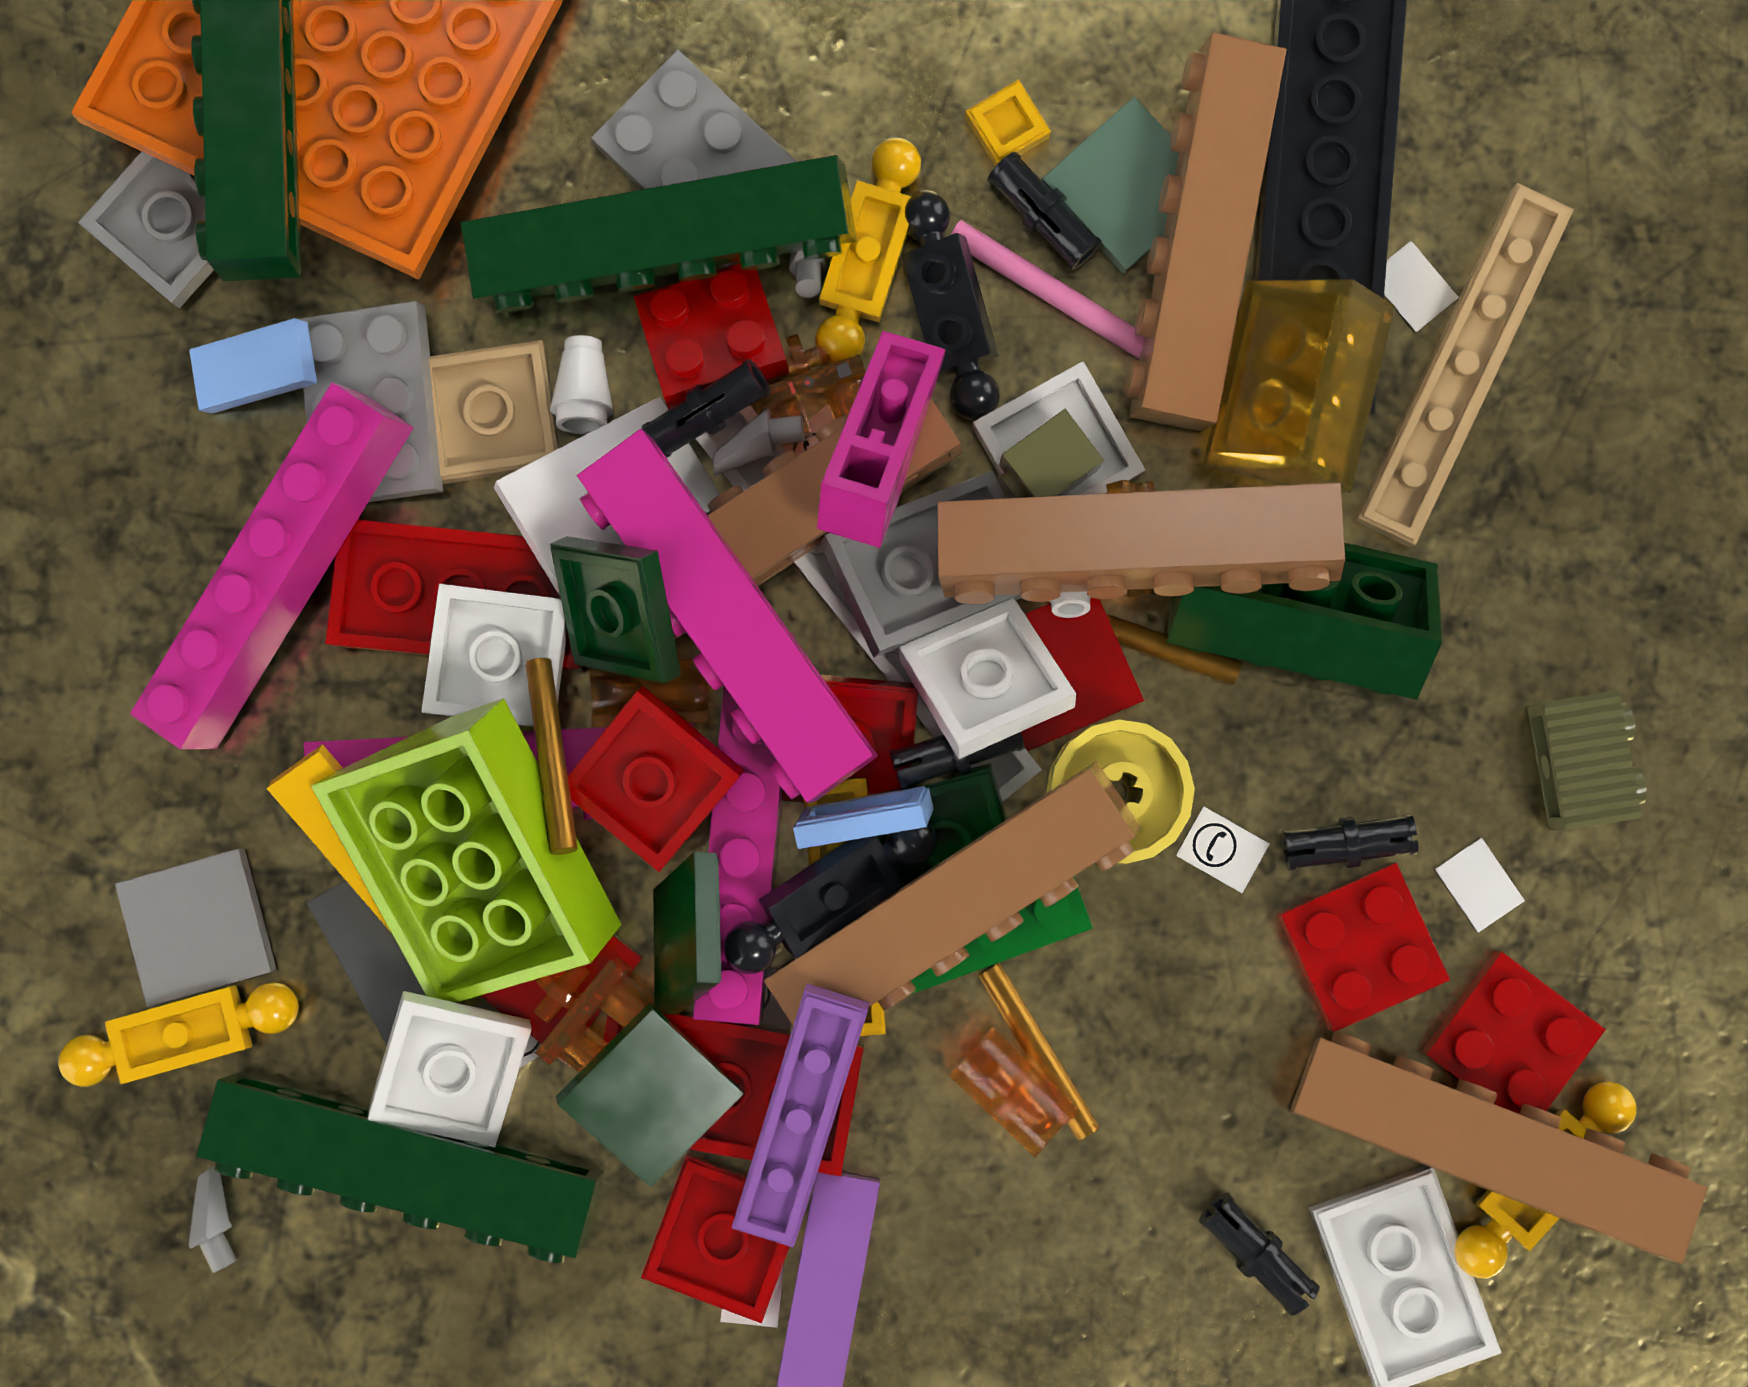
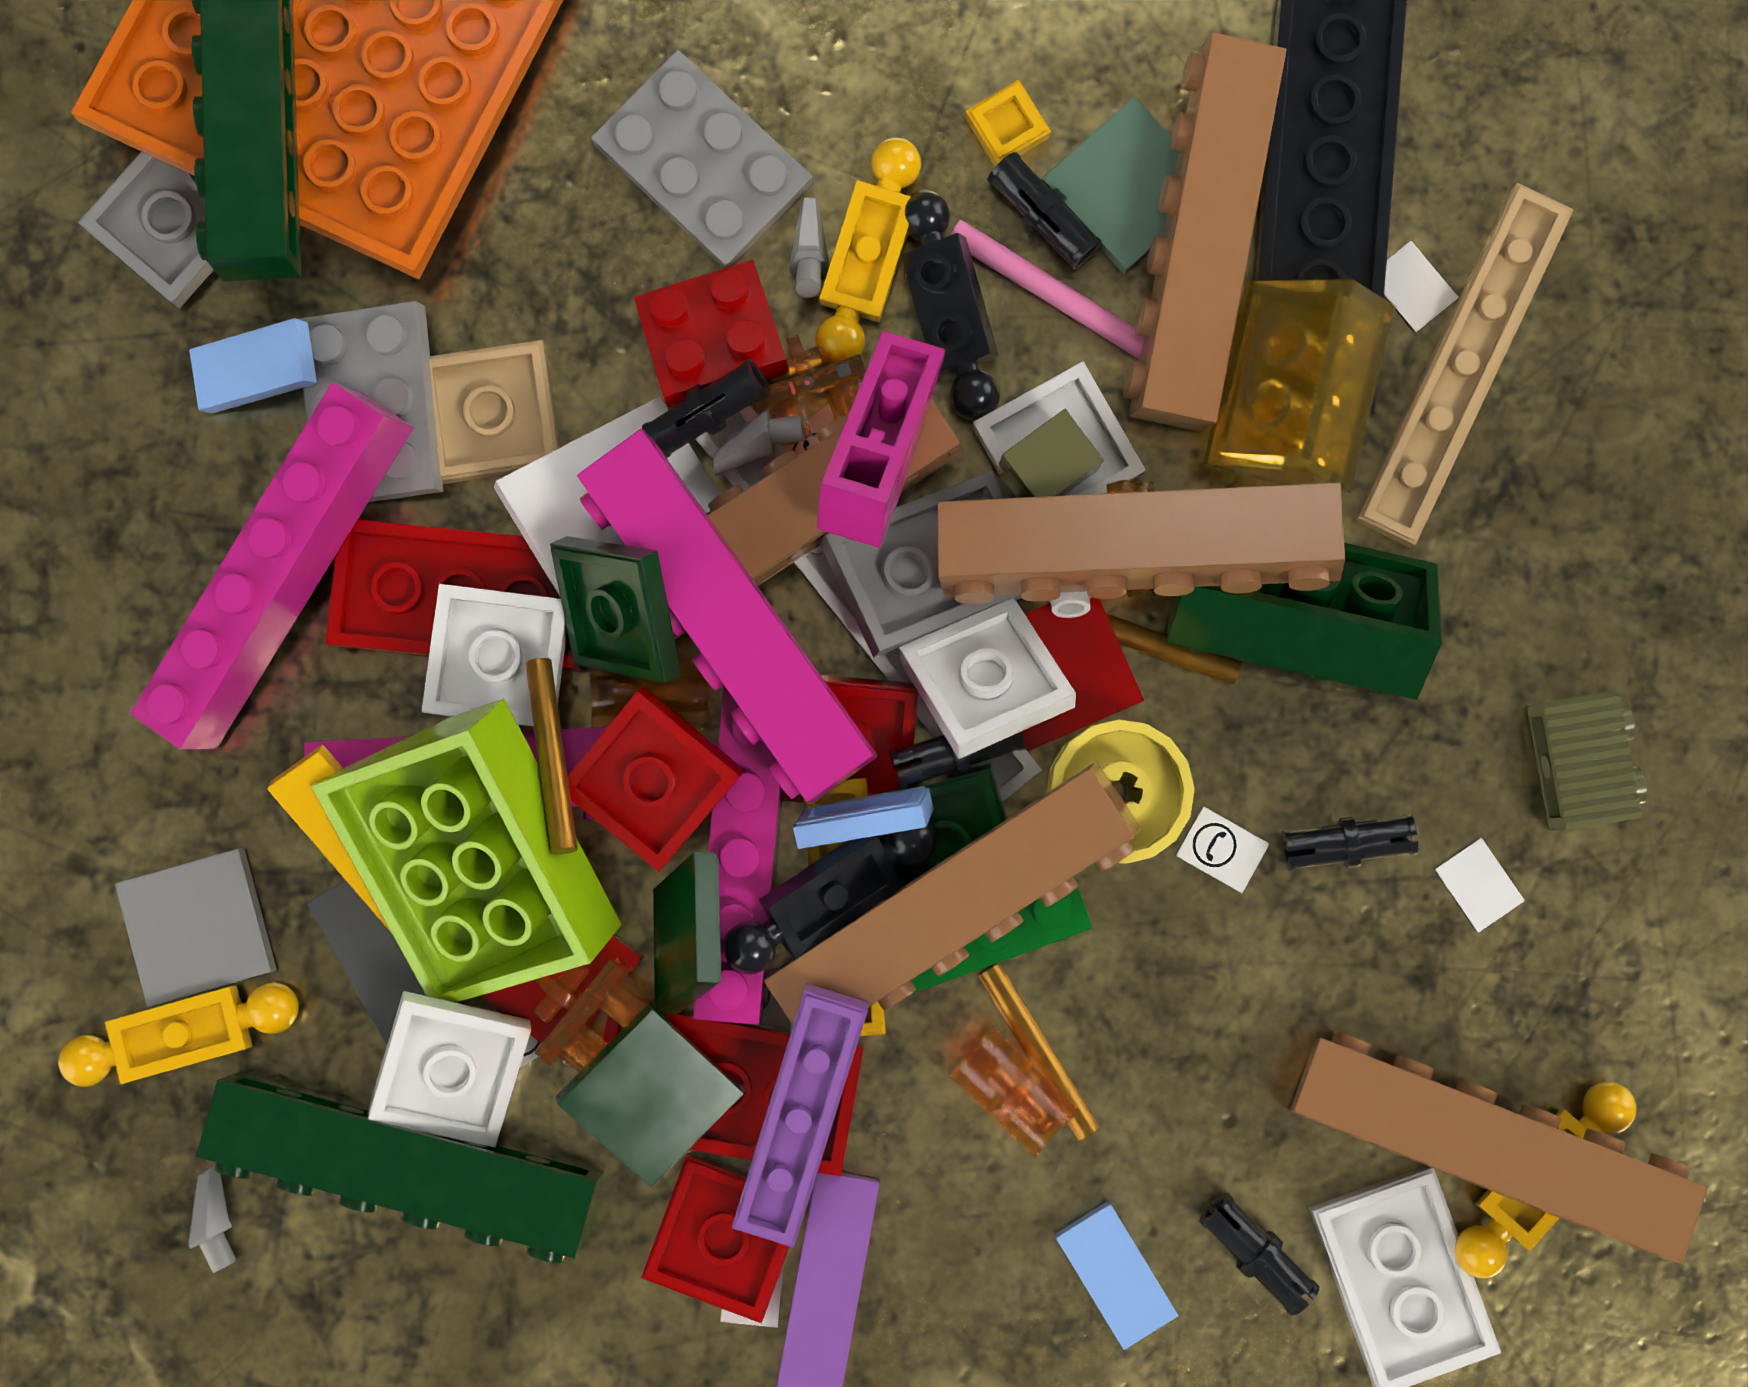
dark green brick [460,155,857,313] -> none
white cone [550,335,613,434] -> none
red plate [1276,862,1450,1032] -> none
red plate [1420,950,1606,1114] -> none
none -> light blue tile [1054,1201,1179,1350]

